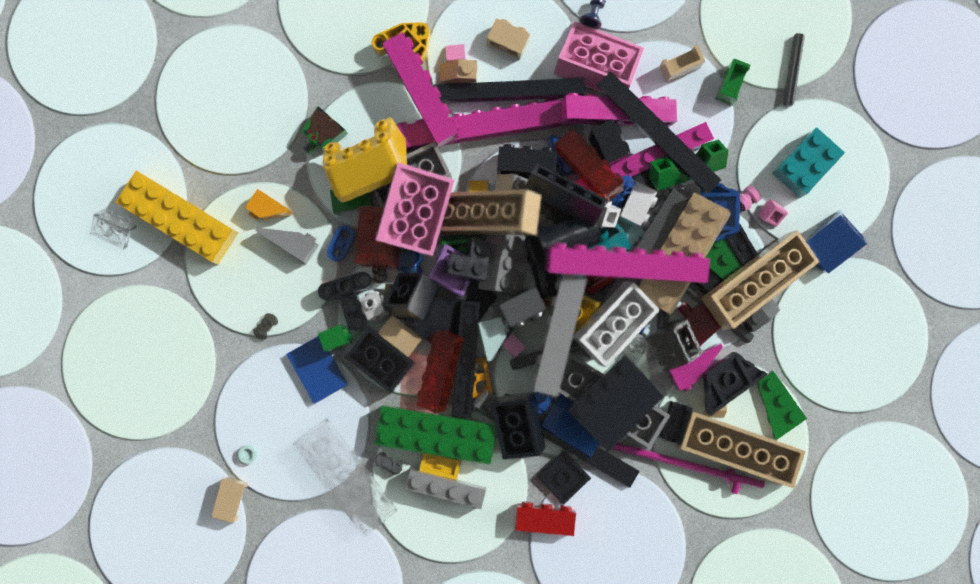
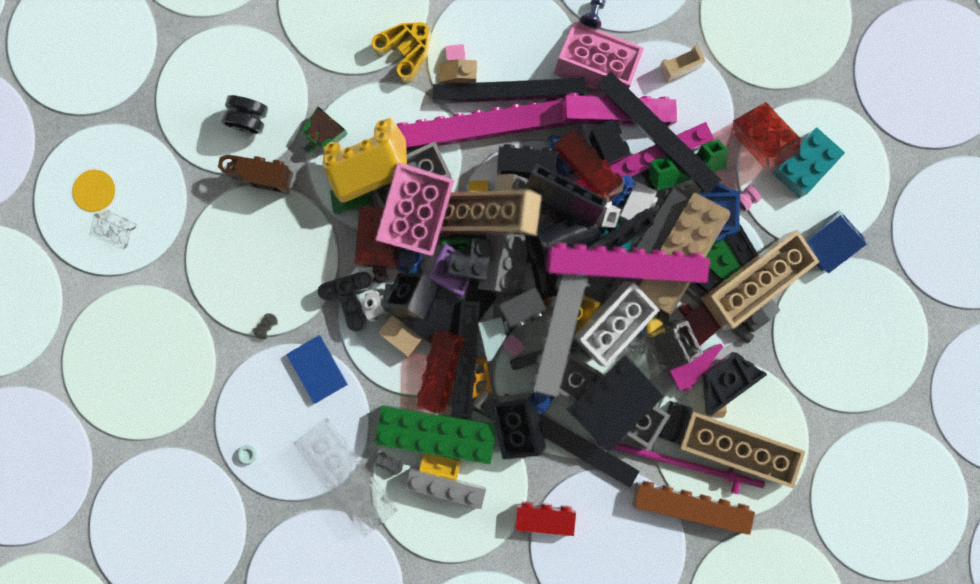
yellow brick [115,170,239,265] -> none
tan panel [211,477,249,523] -> none
light orange slope [245,189,293,221] -> none
light grey slope [255,228,319,264] -> none
green brick [318,325,353,352] -> none
blue plate [327,225,355,262] -> none
black brick [344,327,416,394] -> none
dark pink brick [382,32,460,148] -> none
tan brick [487,18,530,59] -> none
black tile [537,450,591,505] -> none
blue tile [541,394,599,458] -> none
red plate [584,275,615,295] -> none
green panel [715,58,751,106] -> none
green wing [757,371,807,440] -> none
bright pink slope [758,199,788,227] -> none
dark grey axle [783,33,805,107] -> none
none -> yellow sticker [72,169,116,212]
none -> reddish brown brick [217,155,293,194]
none -> black wheel [220,95,269,134]
none -> black plate [586,208,654,250]
none -> dark orange brick [632,480,755,535]
none -> yellow slope [647,316,663,334]
none -> clear red brick [733,102,801,171]

